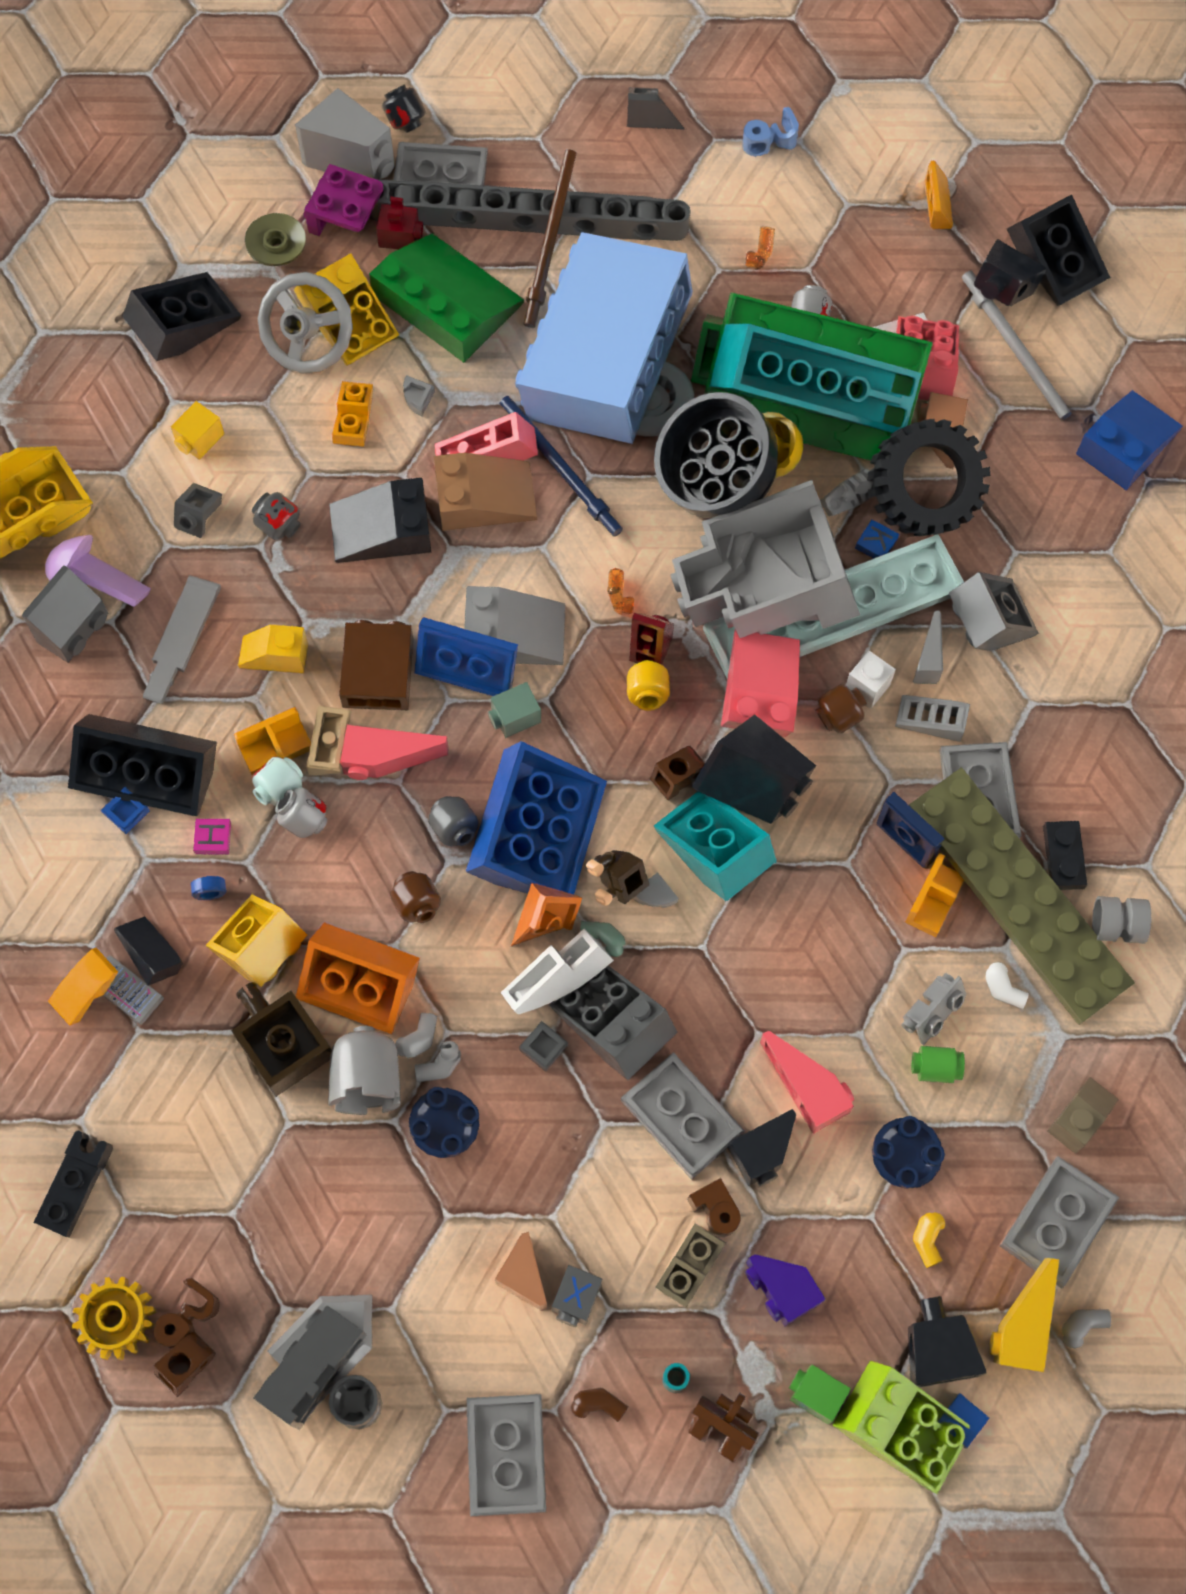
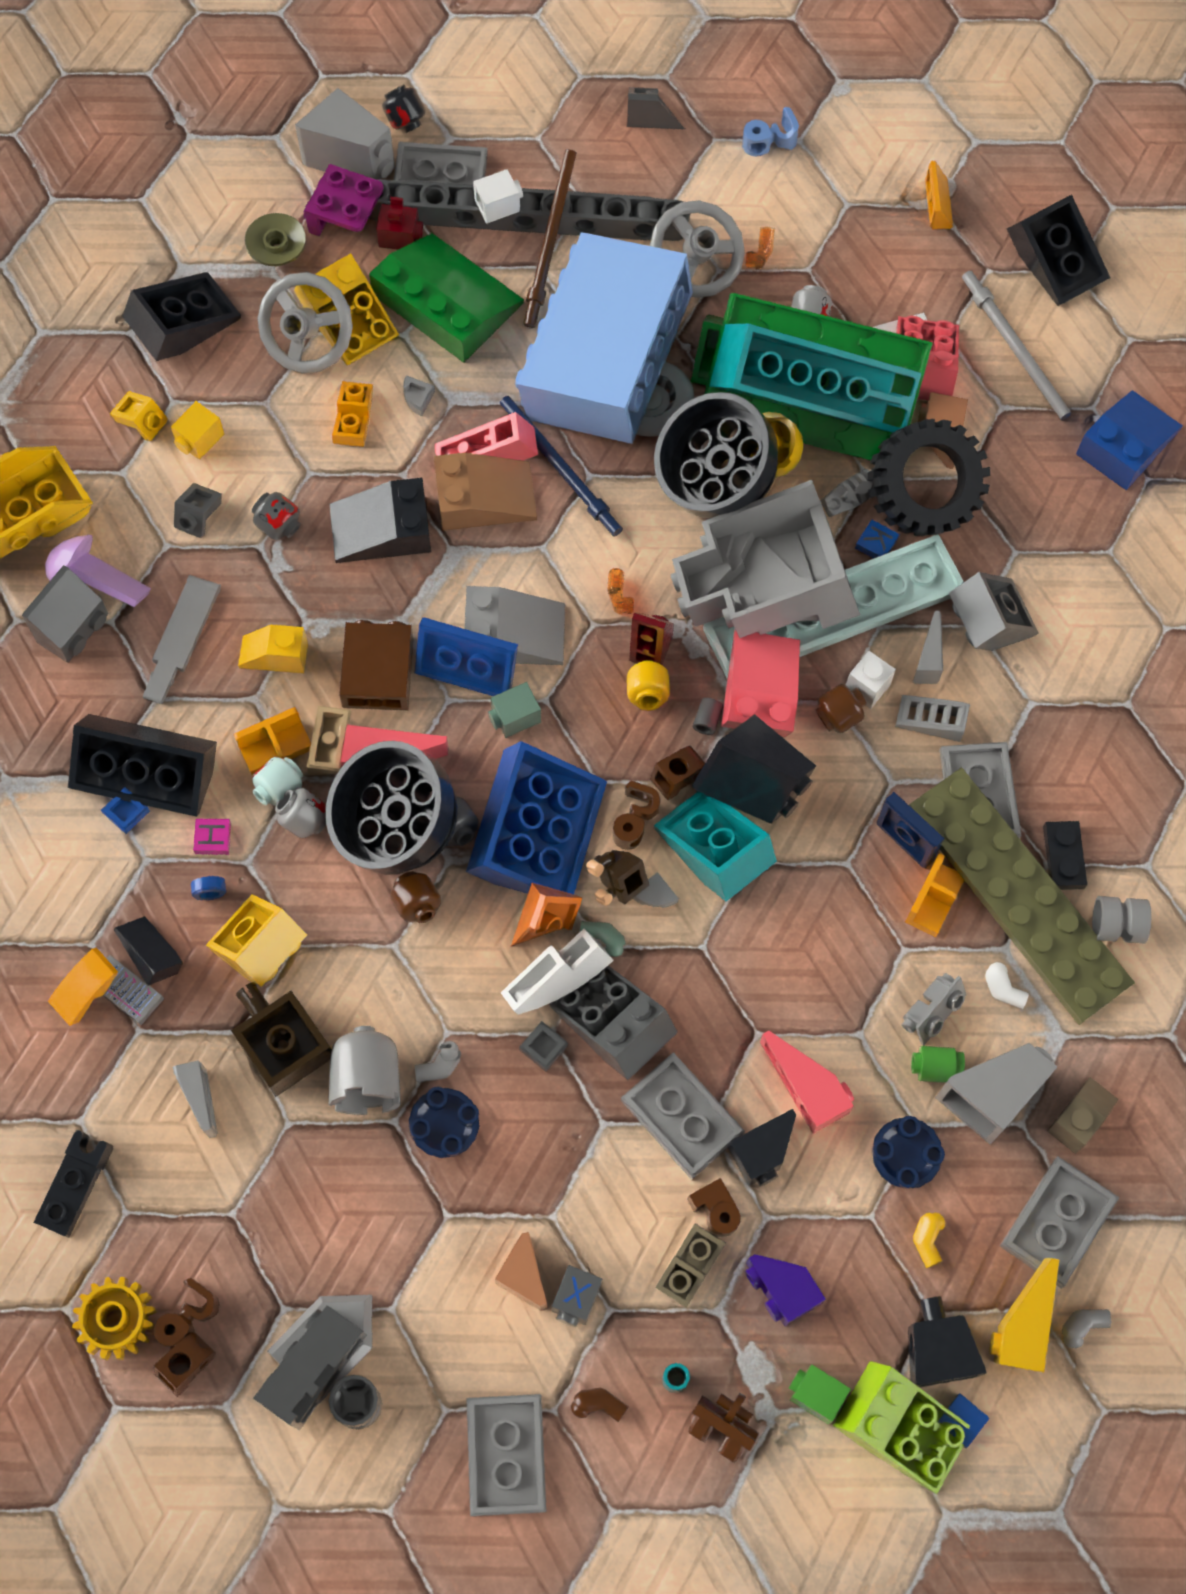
orange slope [296,922,420,1035] -> none
light grey arm [395,1013,437,1058] -> none
black torso [973,239,1047,306] -> none
none -> yellow bracket [110,391,168,441]
none -> light grey slope [173,1060,218,1138]
none -> black wheel [326,741,458,875]
none -> white brick [473,169,523,224]
none -> reddish brown leg [613,781,660,850]
none -> light grey piece [650,200,745,298]
none -> dark grey hinge [692,698,723,735]
none -> light grey slope [935,1043,1057,1145]

